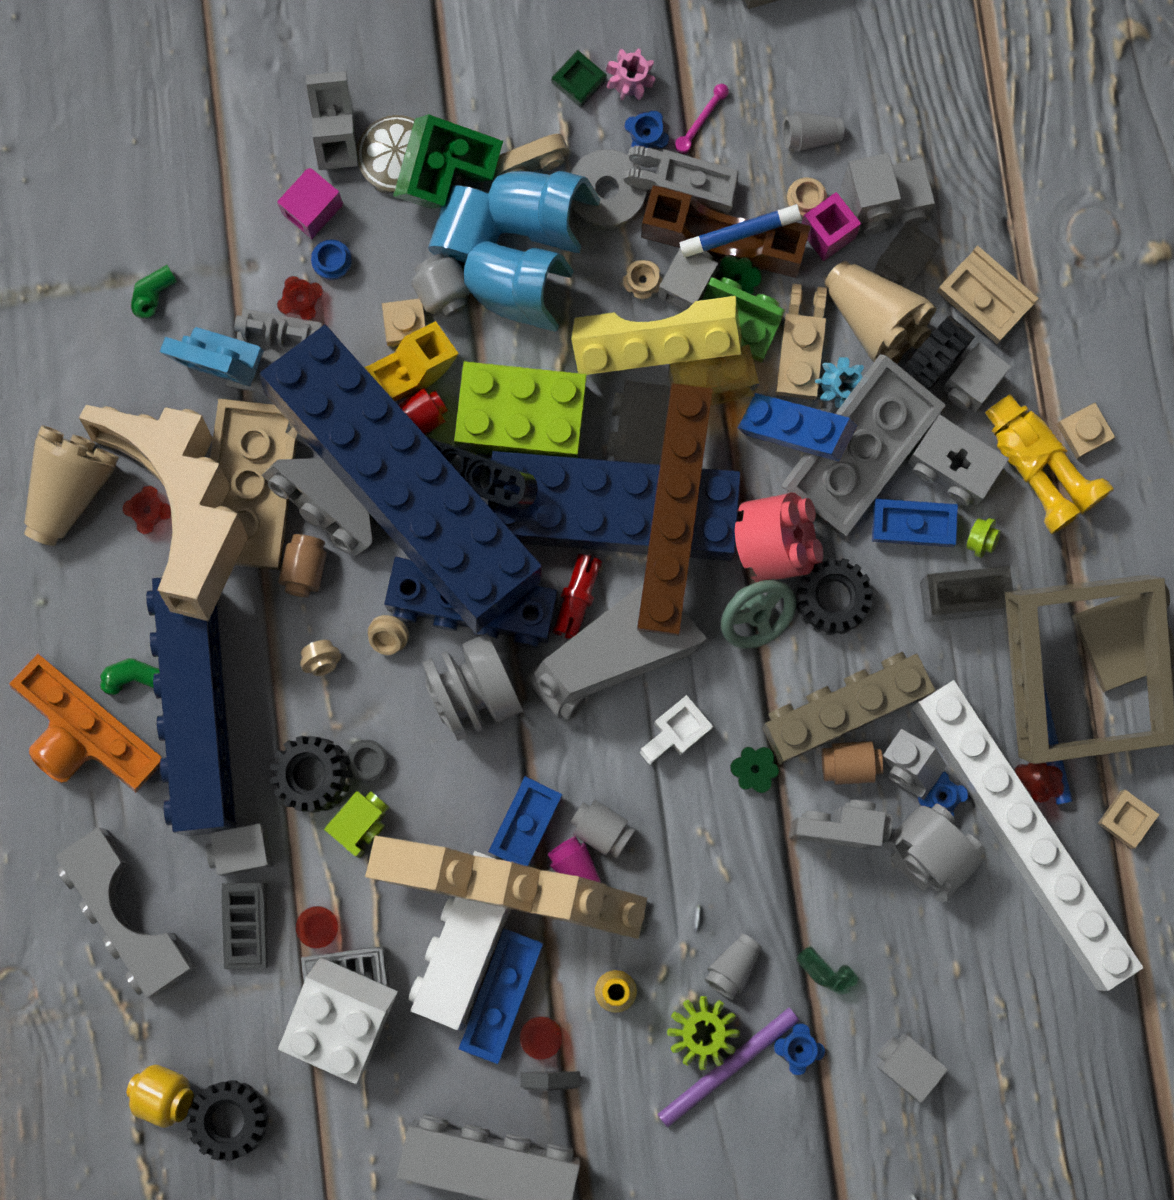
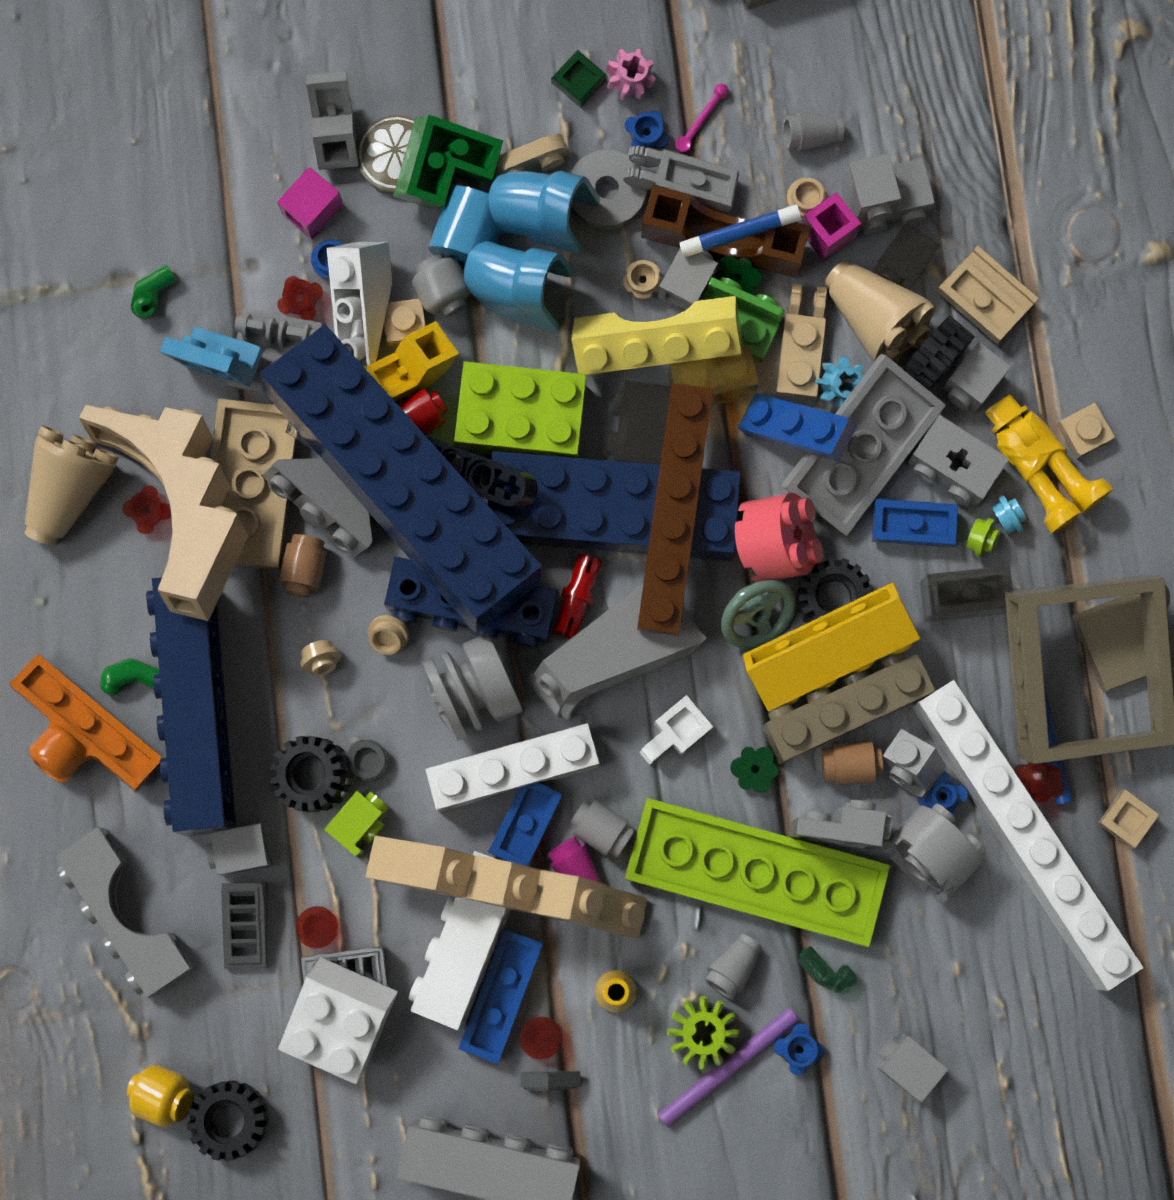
none -> white slope [327,242,392,367]
none -> white arch [425,723,599,813]
none -> lime plate [625,798,890,947]
none -> yellow brick [742,582,920,712]
none -> medium azure plate [992,495,1027,535]

